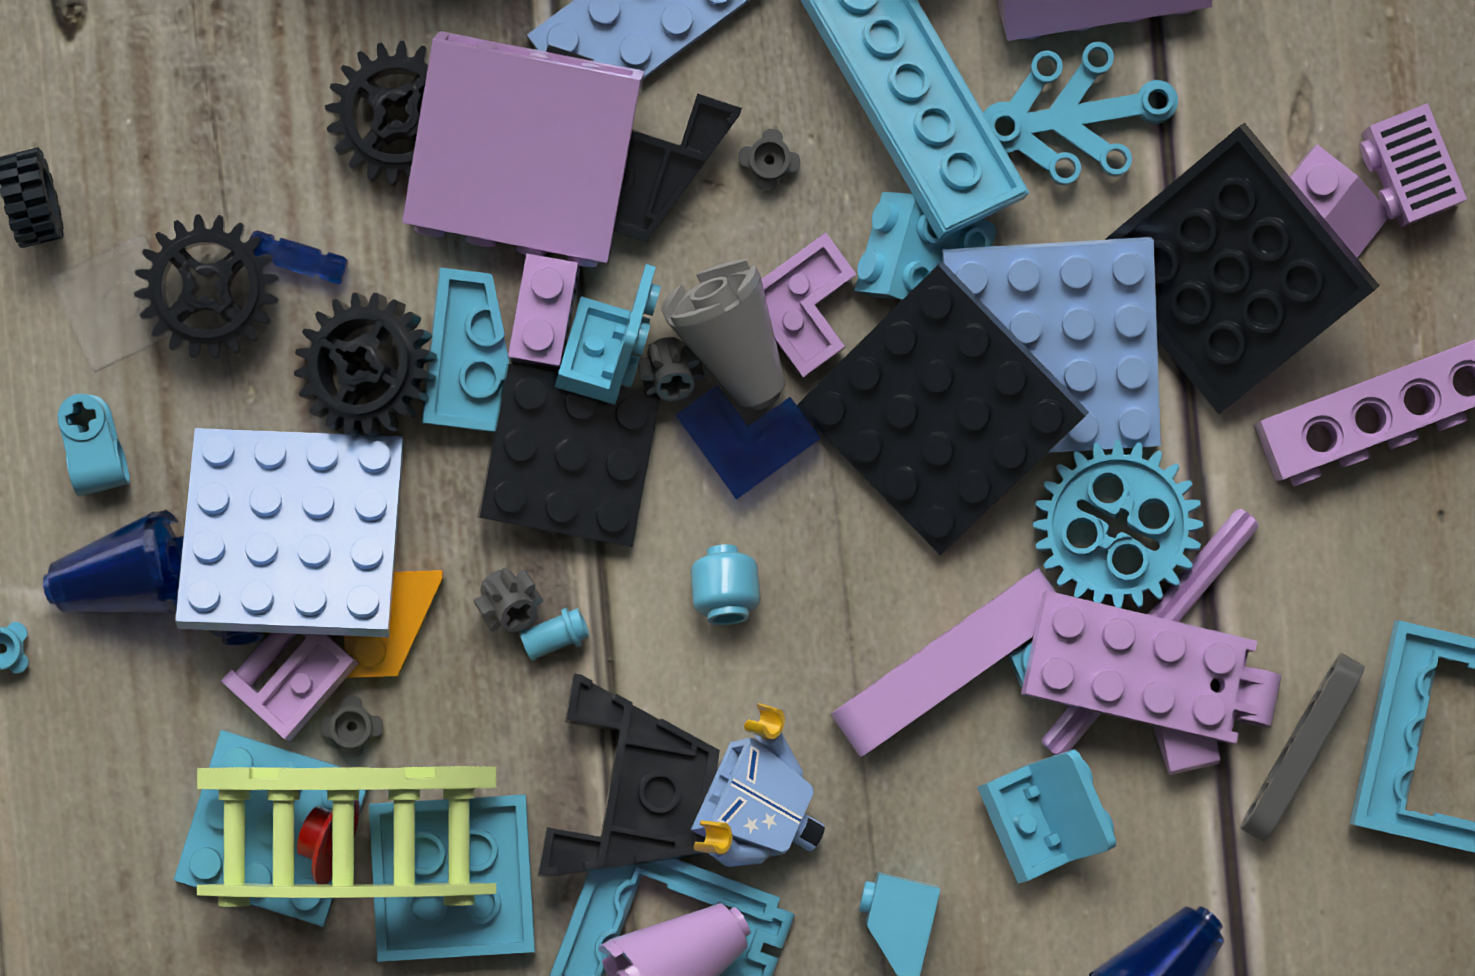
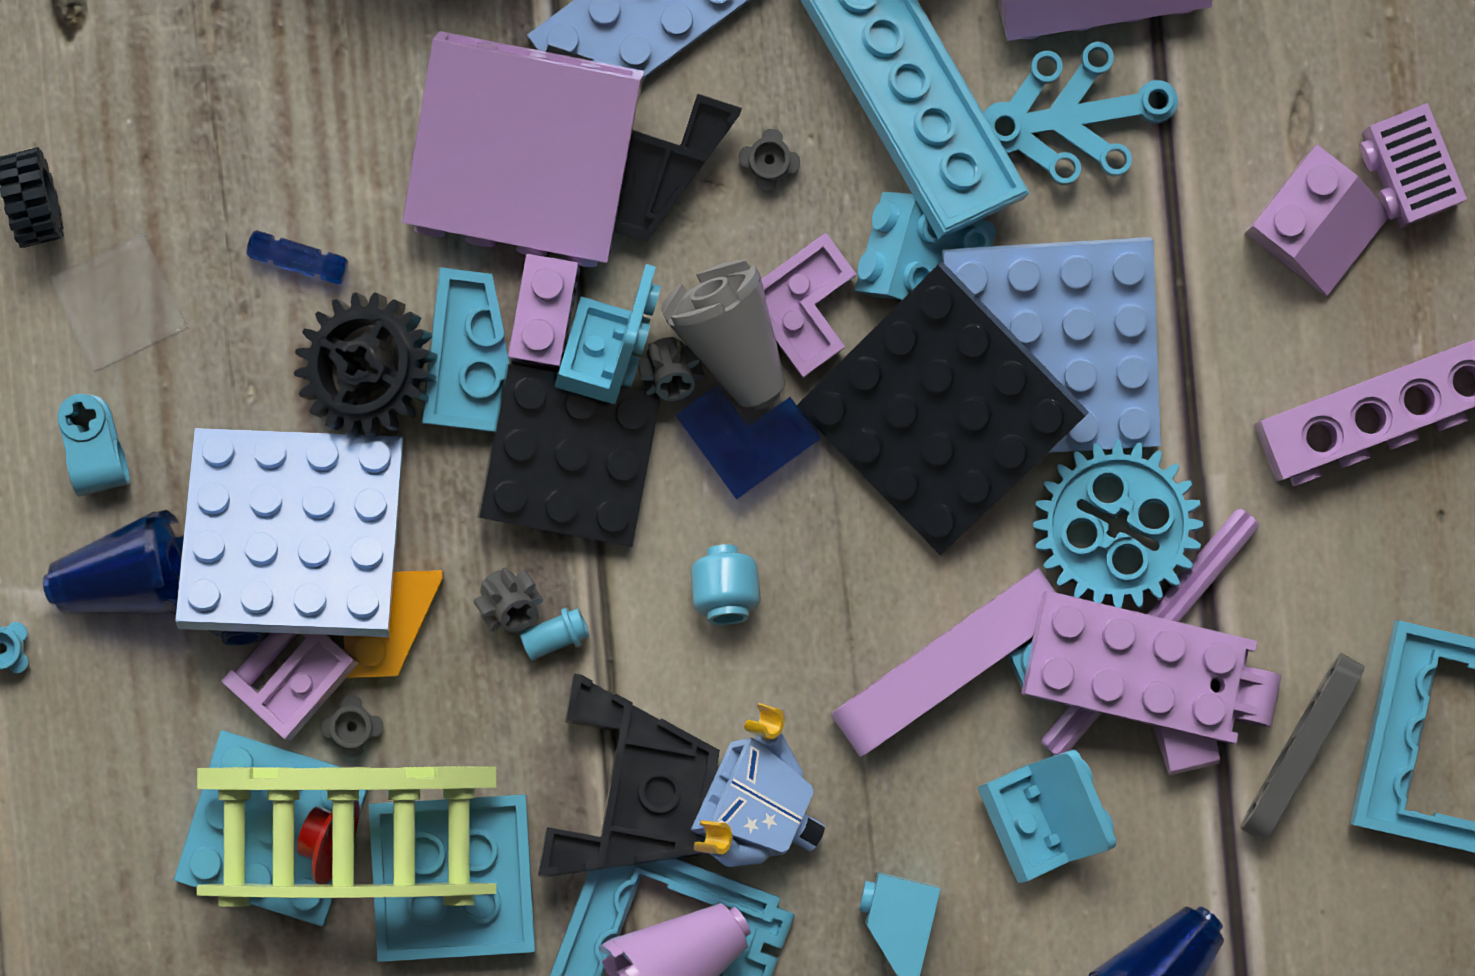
black gear [134,214,280,359] -> none
black gear [325,41,428,187] -> none
black plate [1104,122,1380,414] -> none

